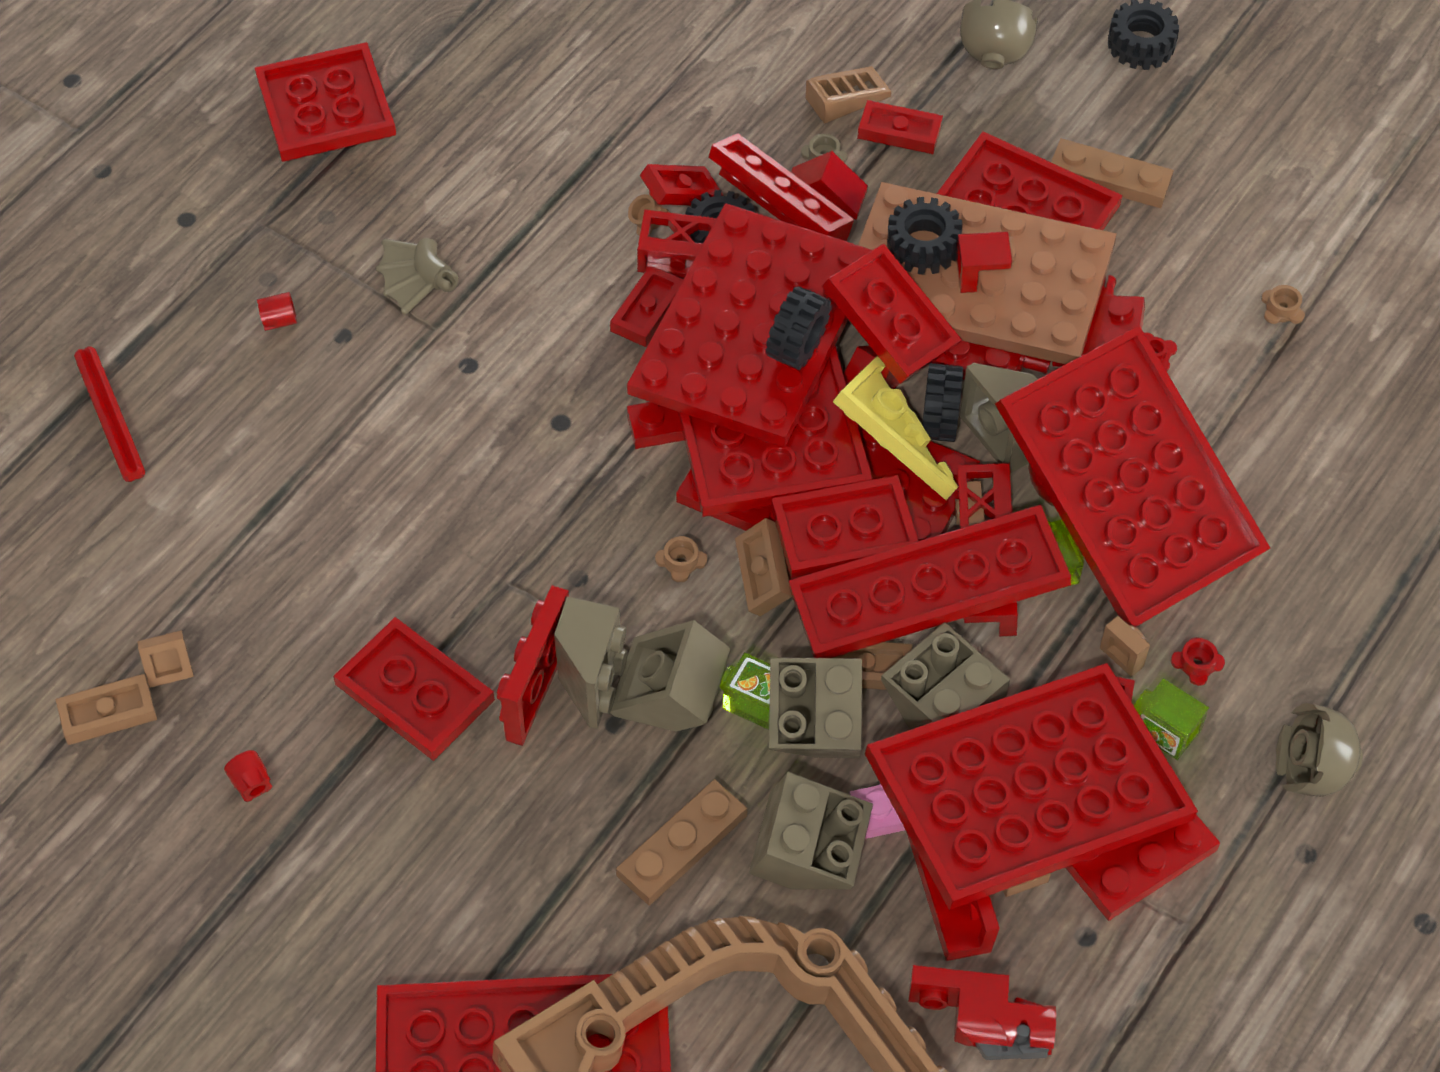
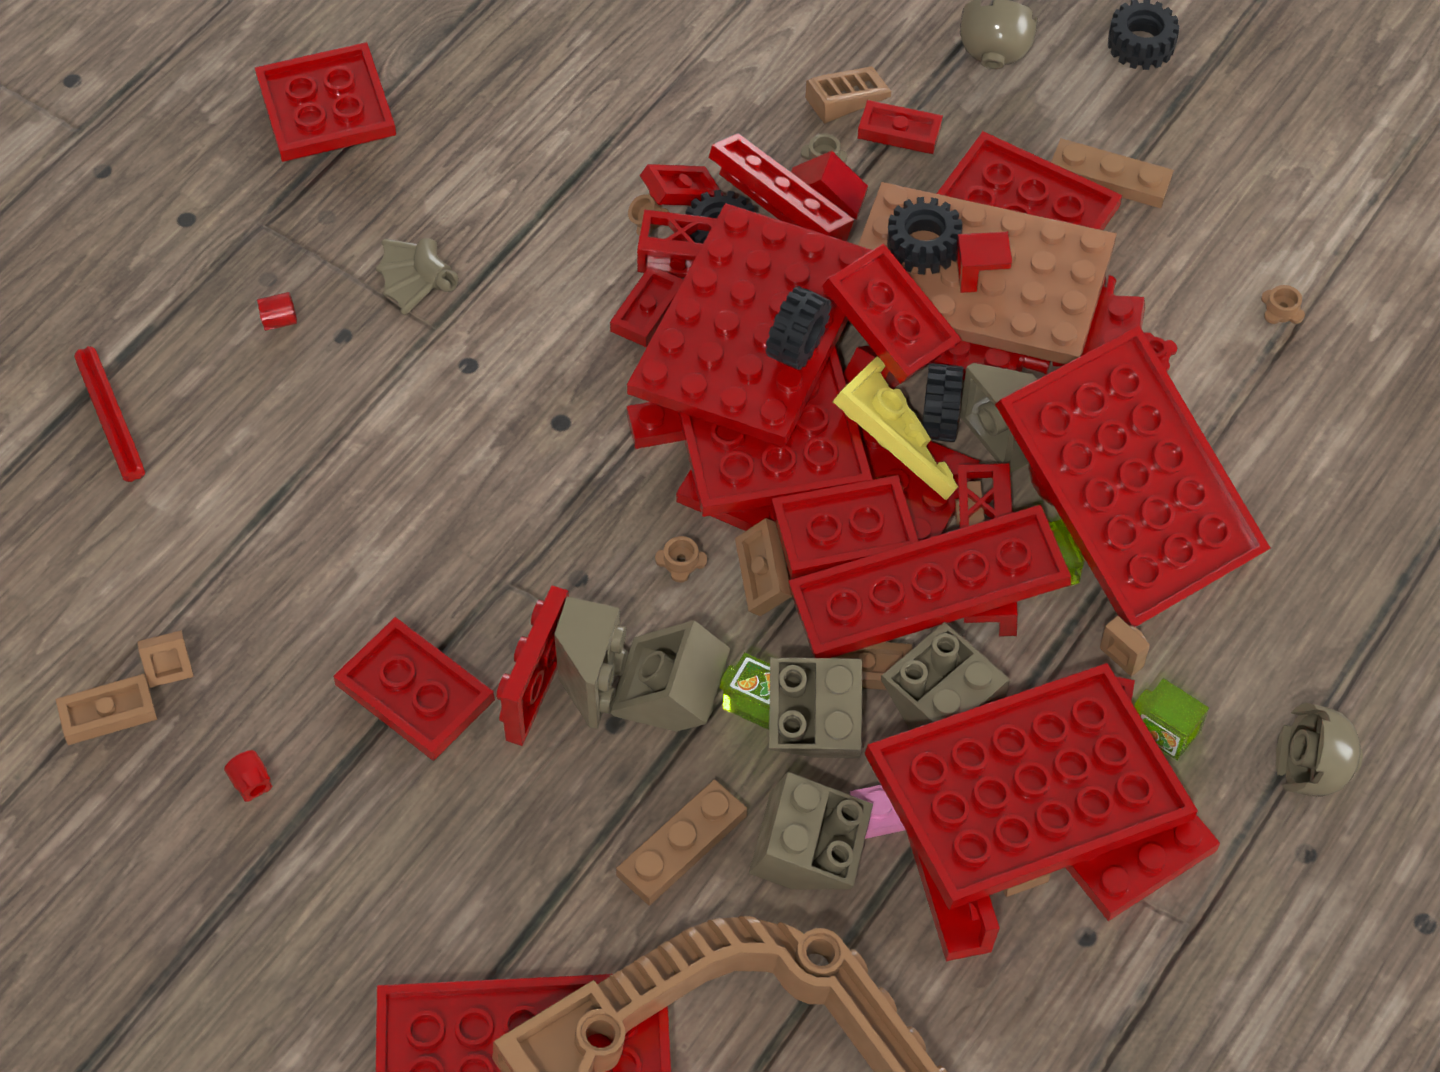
red plate [908,965,1056,1060] -> none
red plate [1171,637,1225,686] -> none

